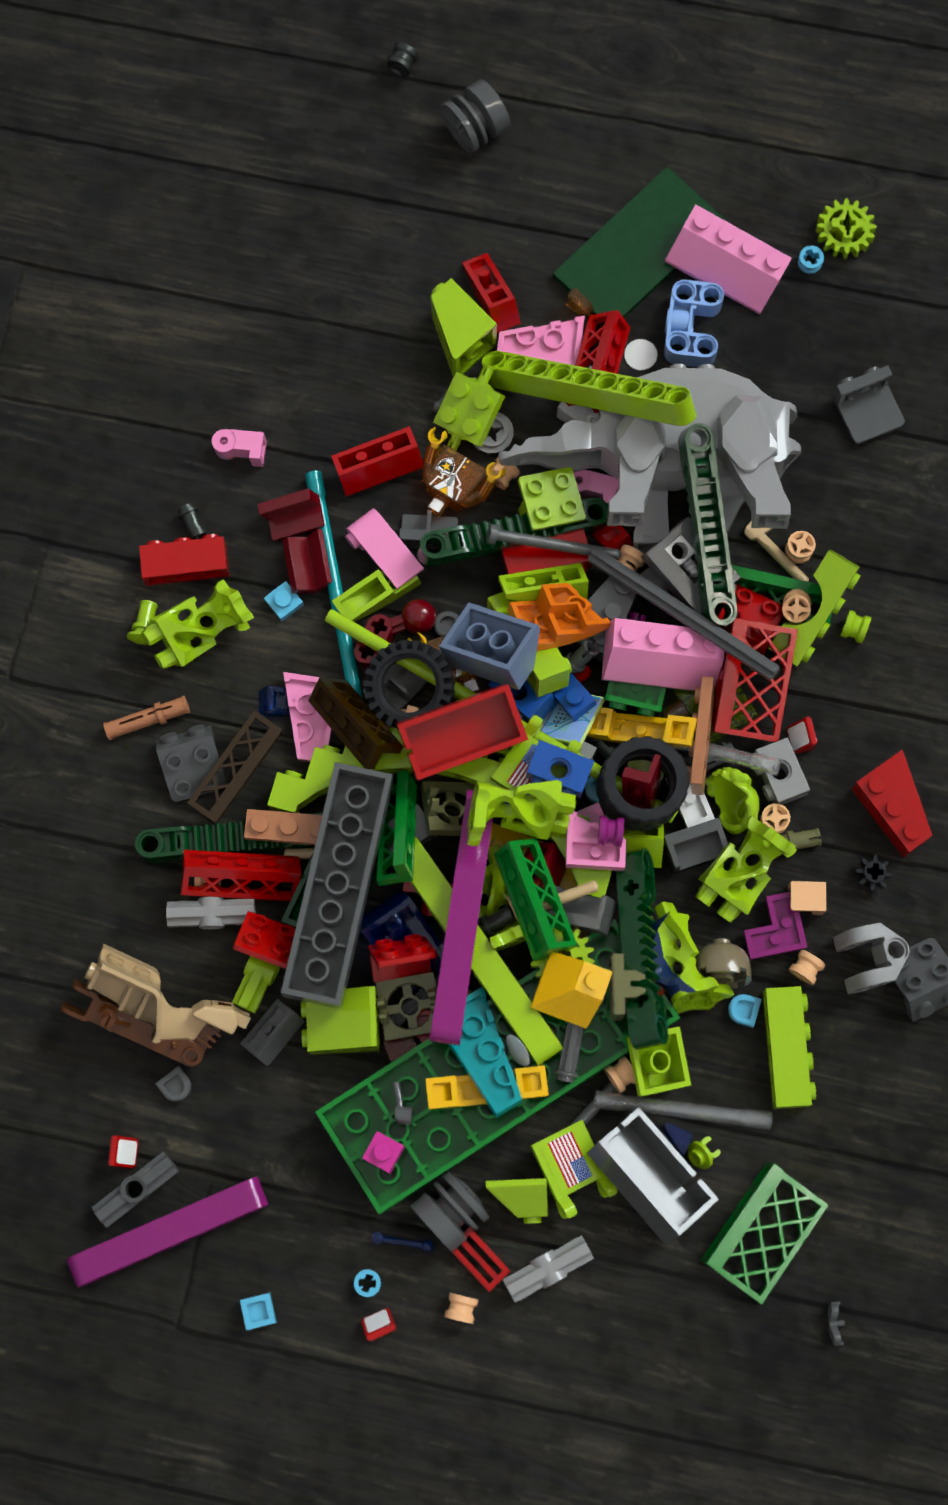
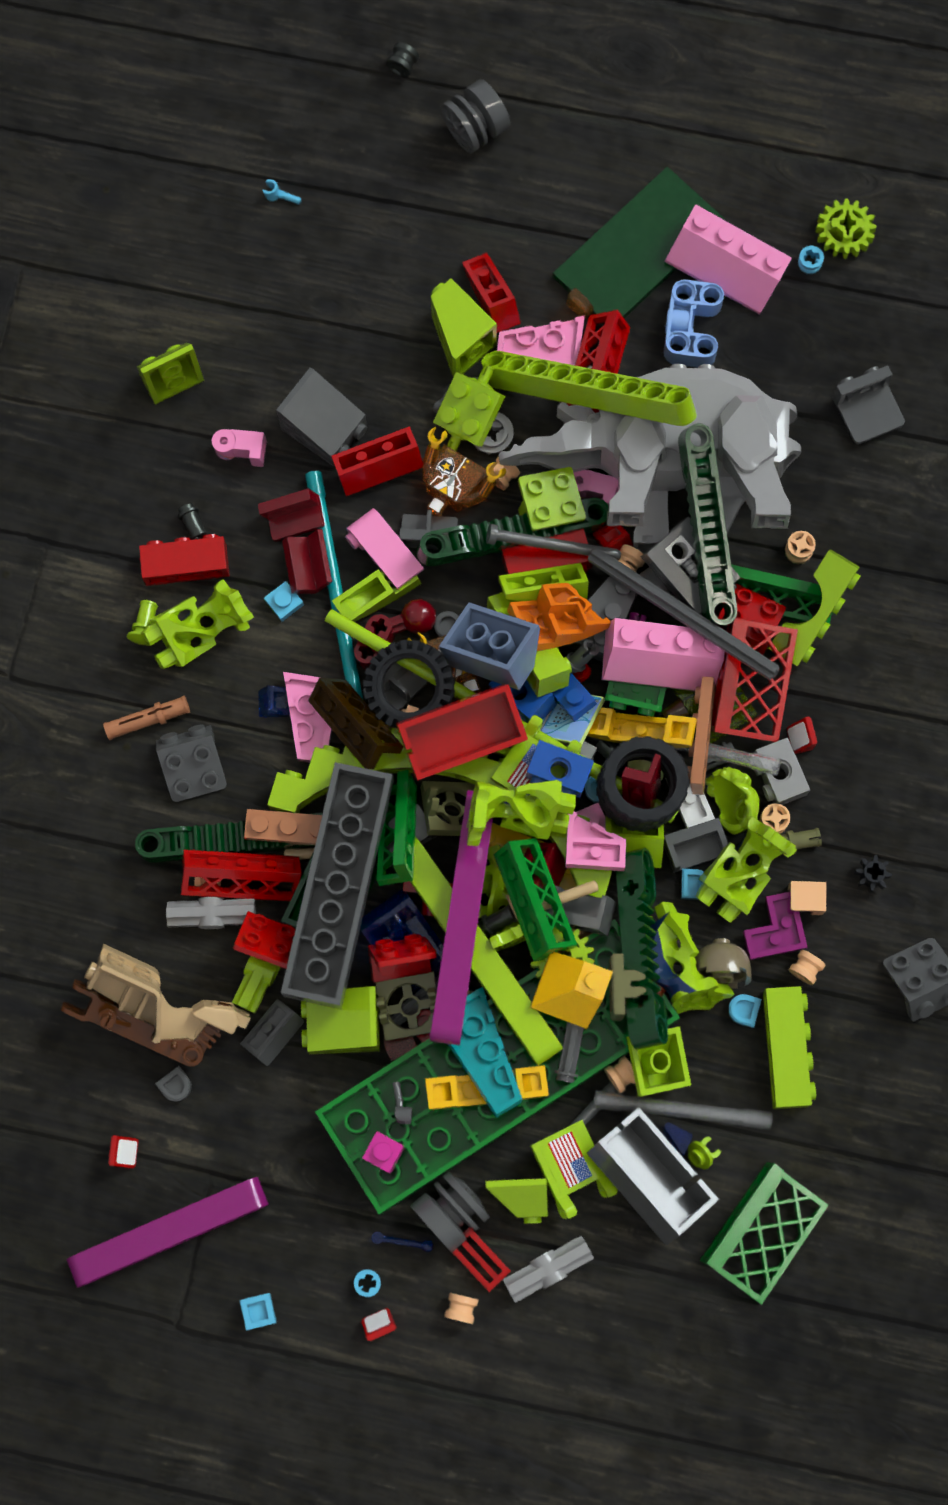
dark grey piece [91,1151,179,1228] -> none
dark brown fence [187,710,282,825] -> none
white sticker [506,1035,530,1066] -> none
magenta wheel [597,816,624,847] -> none
white sticker [624,339,657,370] -> none
tan piece [744,522,809,582] -> none
light nougat wheel [782,589,811,623] -> none
dark grey piece [828,1302,845,1346] -> none
light grey piece [833,923,910,994] -> none
lime wheel [840,610,871,644] -> none
red wedge [851,749,933,858] -> none
none -> lime slope [137,343,204,404]
none -> medium azure hand [262,179,301,204]
none -> dark grey slope [276,367,367,466]
none -> medium azure tile [681,869,704,900]

